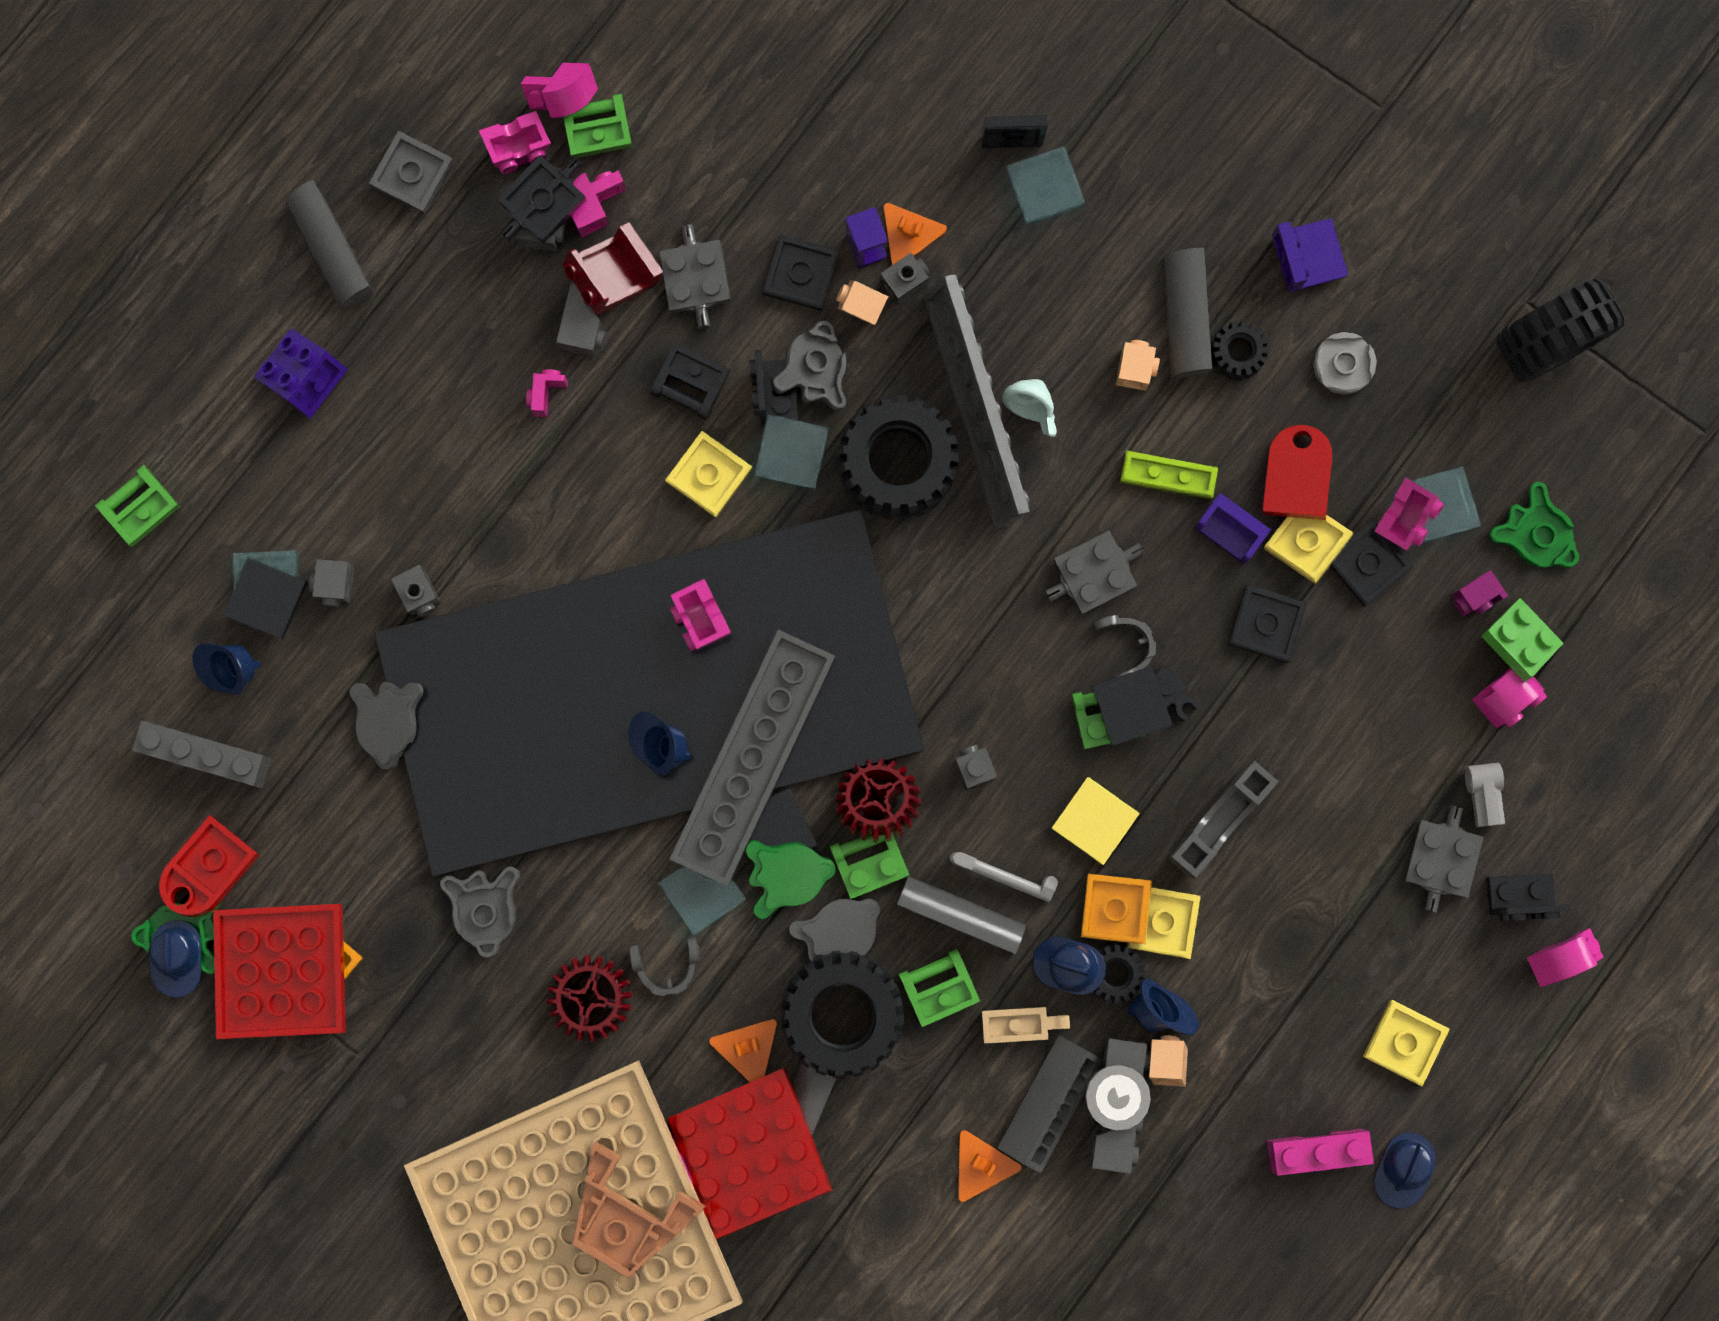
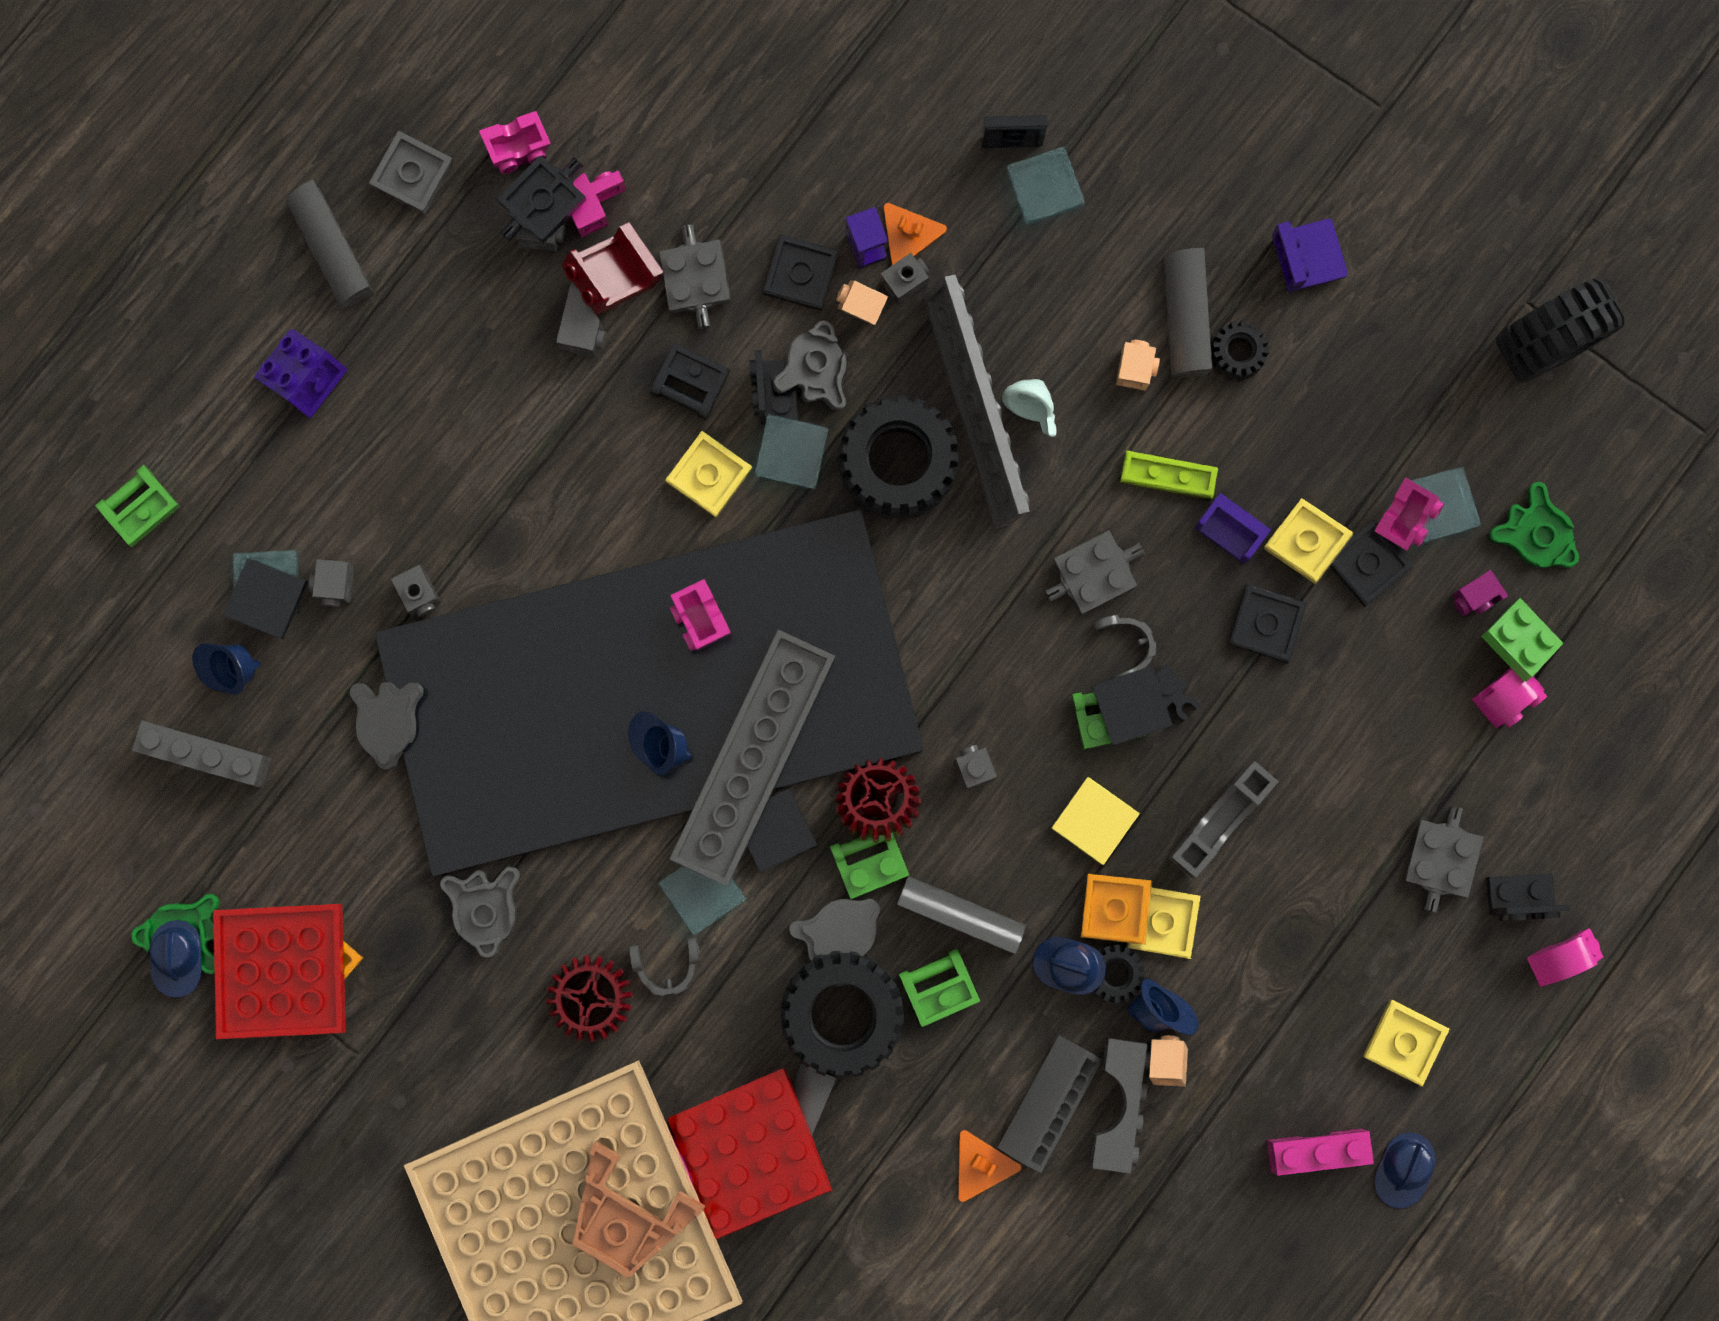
red tile [159,815,260,917] -> none
dark pink brick [520,63,598,118] -> none
dark pink bracket [526,369,568,417] -> none
bright green plate [564,93,632,158] -> none
orange piece [709,1019,777,1082] -> none
green tile [745,840,836,919] -> none
light grey hinge [950,852,1058,902] -> none
tan plate [982,1007,1070,1043] -> none
light grey tile [1085,1064,1151,1131] -> none
red tile [1263,425,1332,520] -> none
light grey tile [1313,332,1377,395] -> none
light grey piece [1465,763,1505,827] -> none

